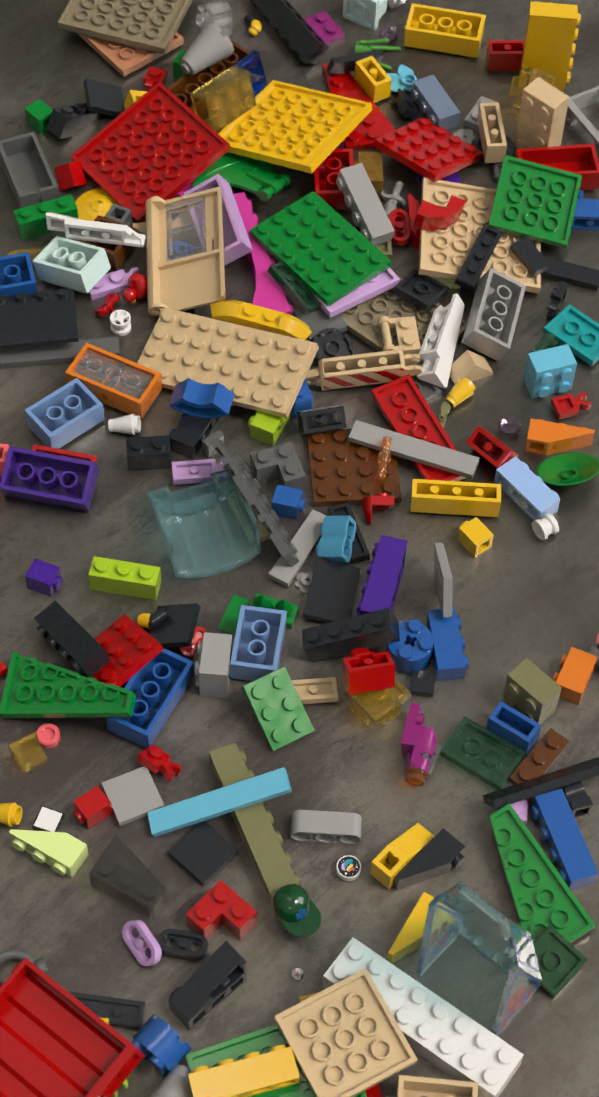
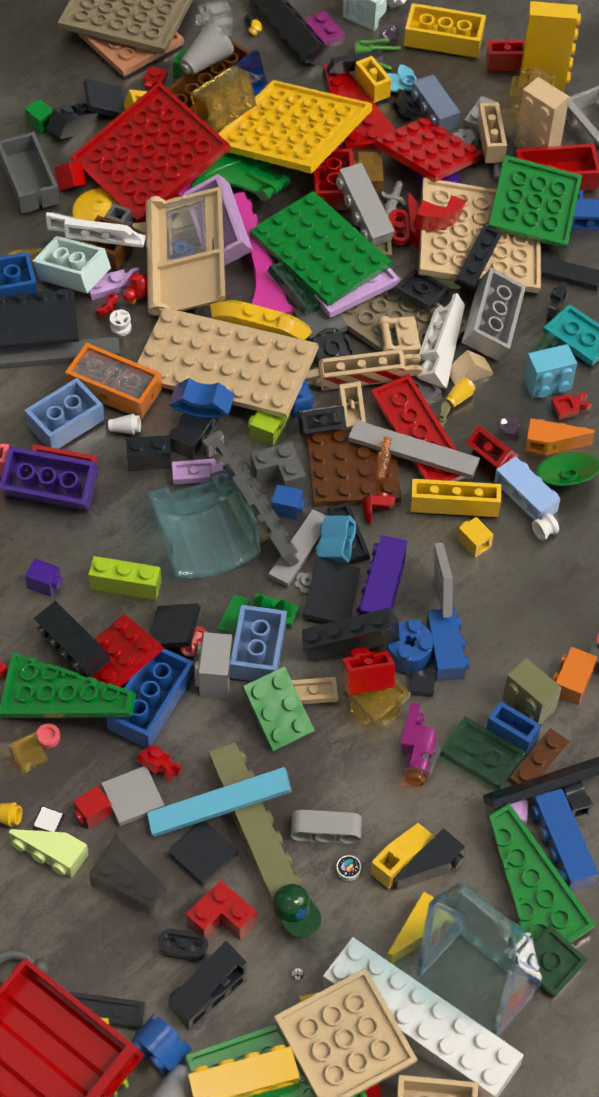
green brick [13,194,78,241] -> none
lavender plate [122,920,162,966] -> none
black arm [136,607,169,629] -> none
black tile [509,237,551,276] -> none
none -> tan slope [338,381,366,427]

